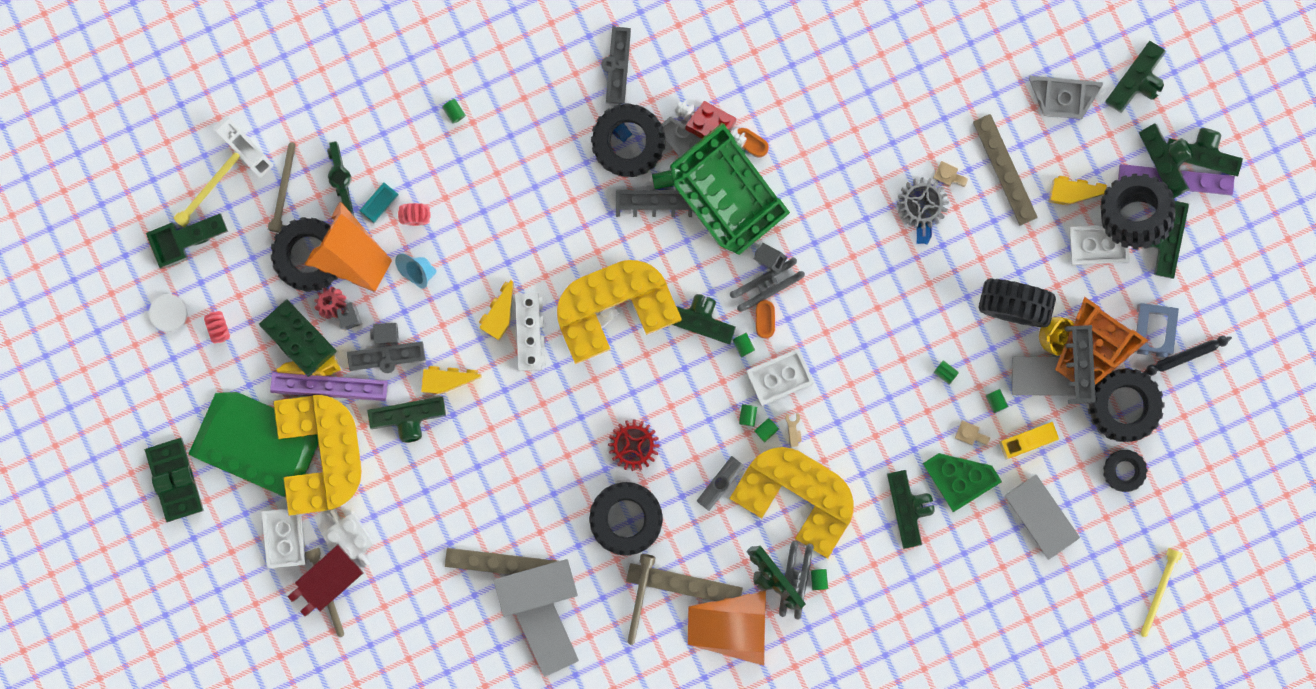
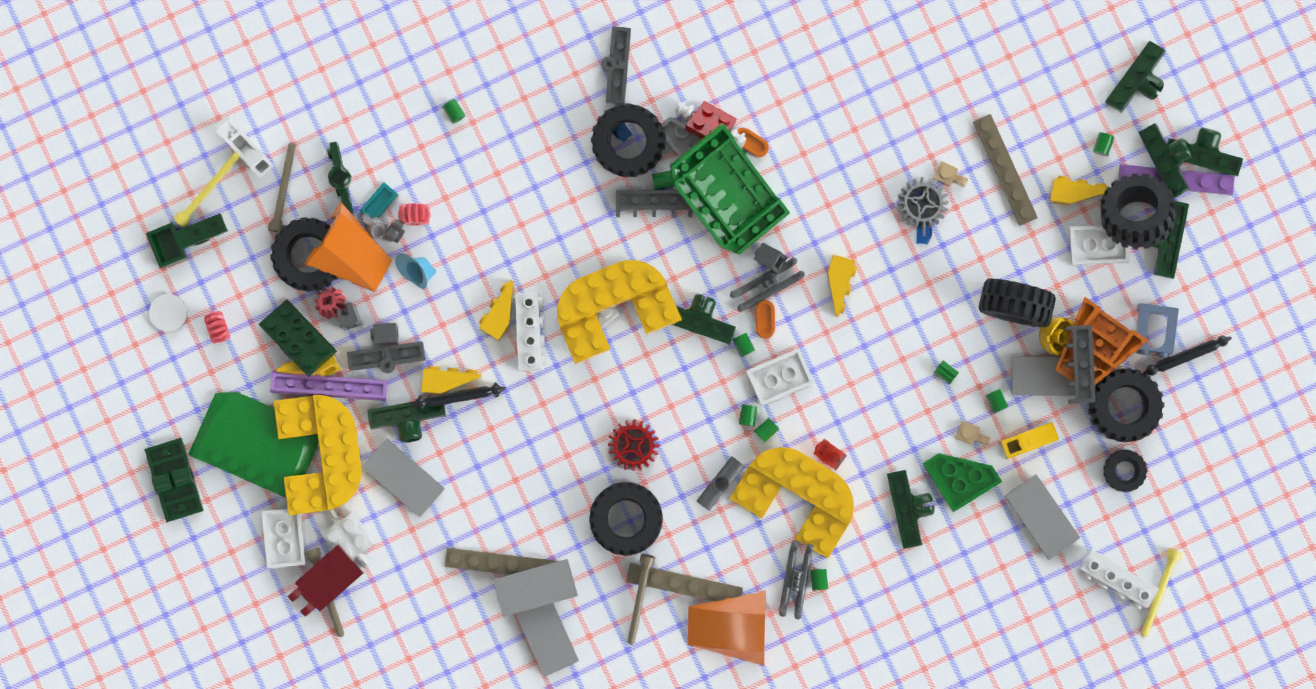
dark green plate [746,545,806,610] -> none
tan plate [785,413,802,447] -> none
light grey wing [1029,75,1103,119] -> none
none -> light grey piece [362,214,387,239]
none -> light grey tile [362,438,445,518]
none -> dark grey piece [383,219,405,244]
none -> black wheel [411,382,506,411]
none -> clear red bracket [813,438,847,471]
none -> yellow slope [827,254,858,317]
none -> white brick [1078,549,1159,610]
none -> green piece [1093,132,1115,157]

